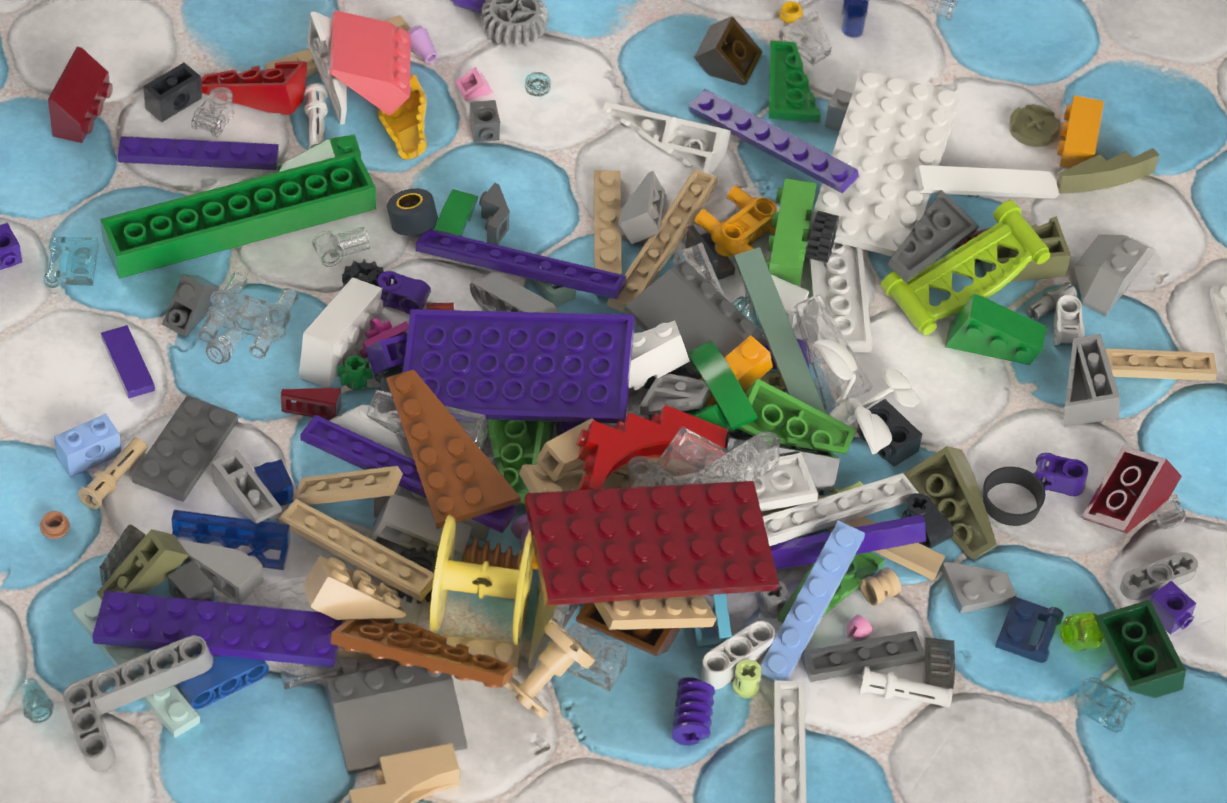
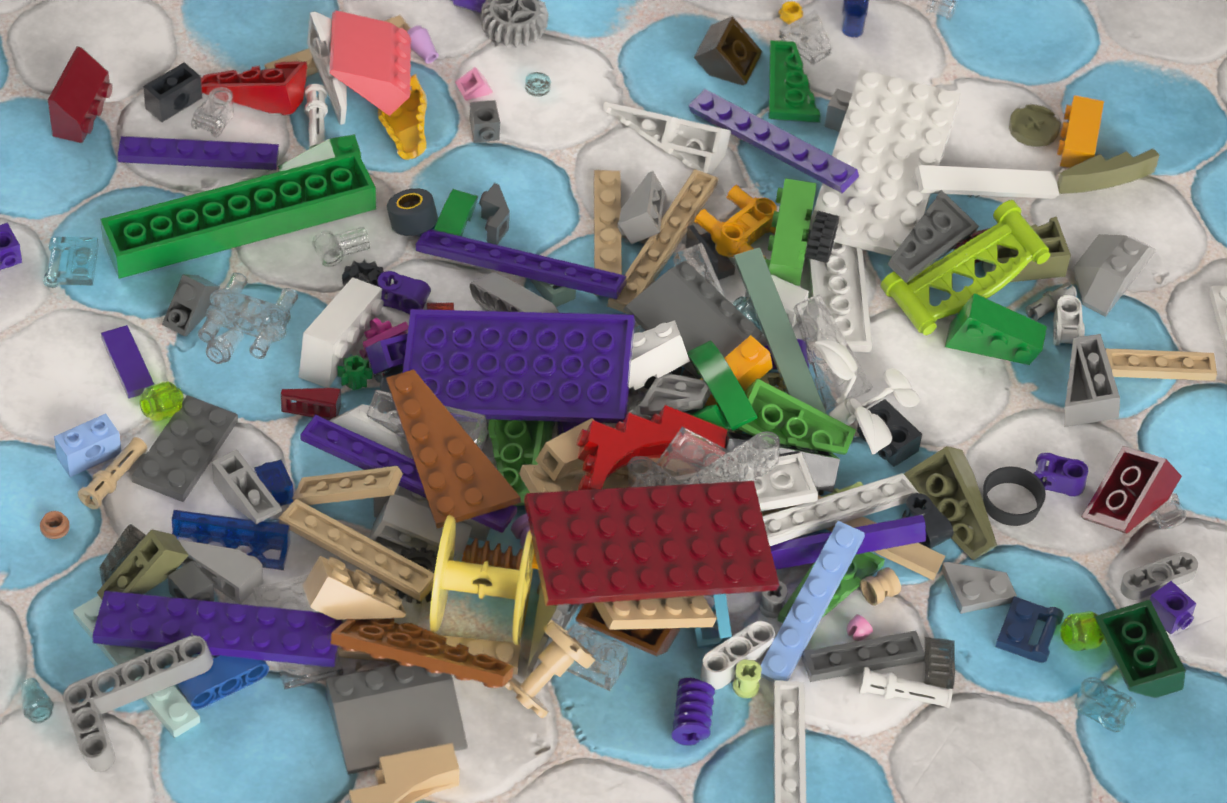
none -> clear neon green head [139,381,184,422]

